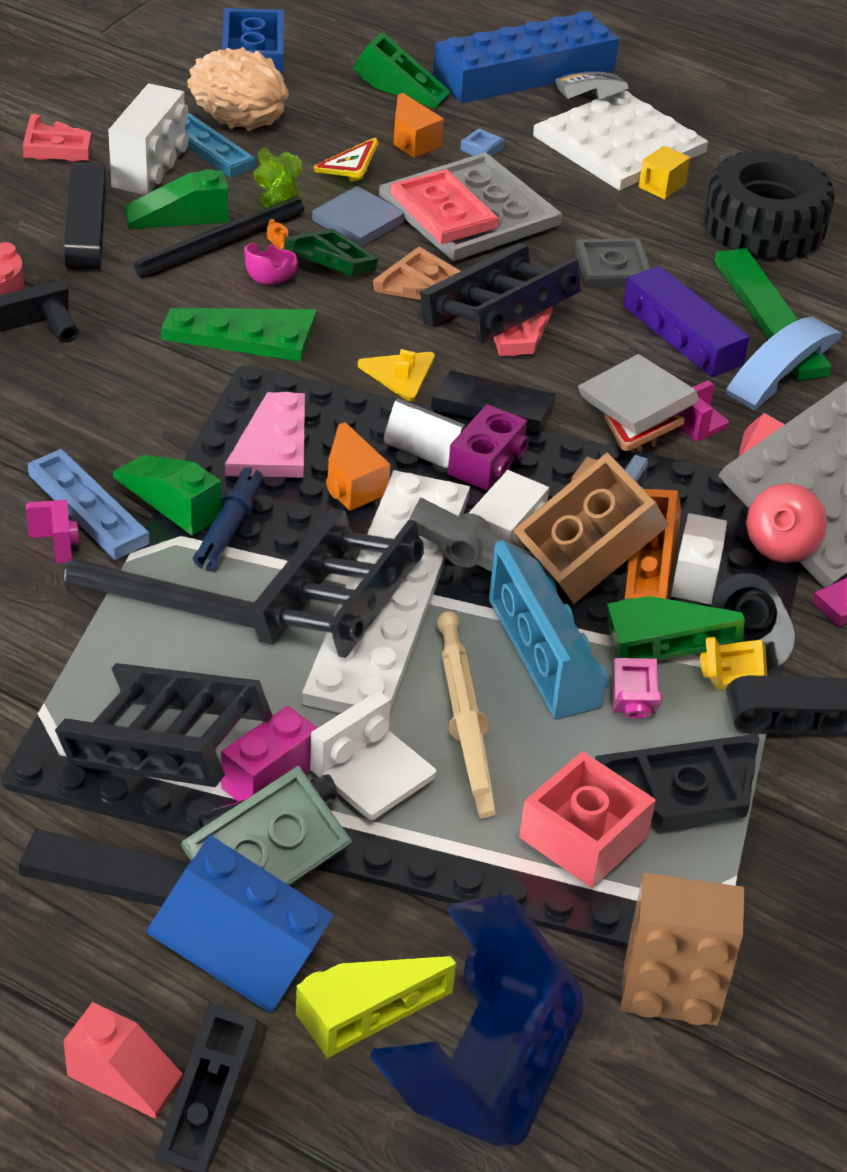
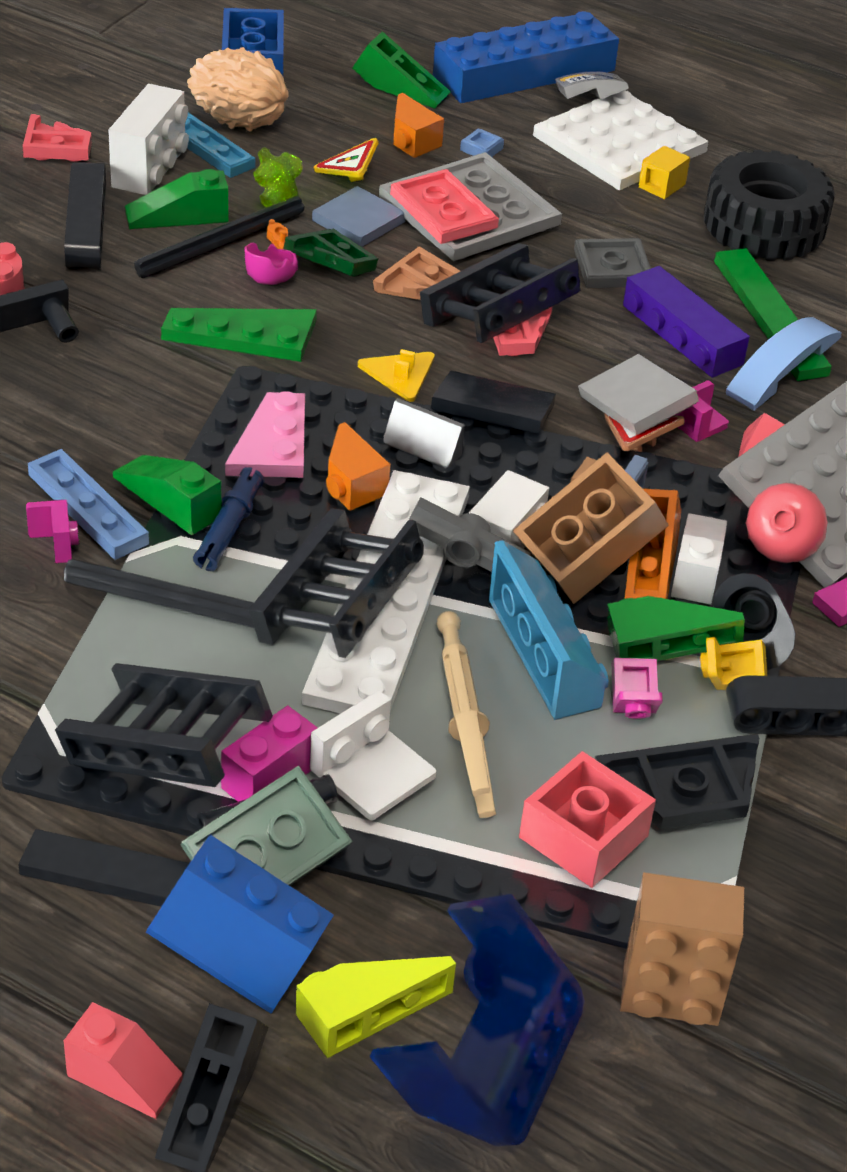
magenta brick [447,404,529,491] -> none

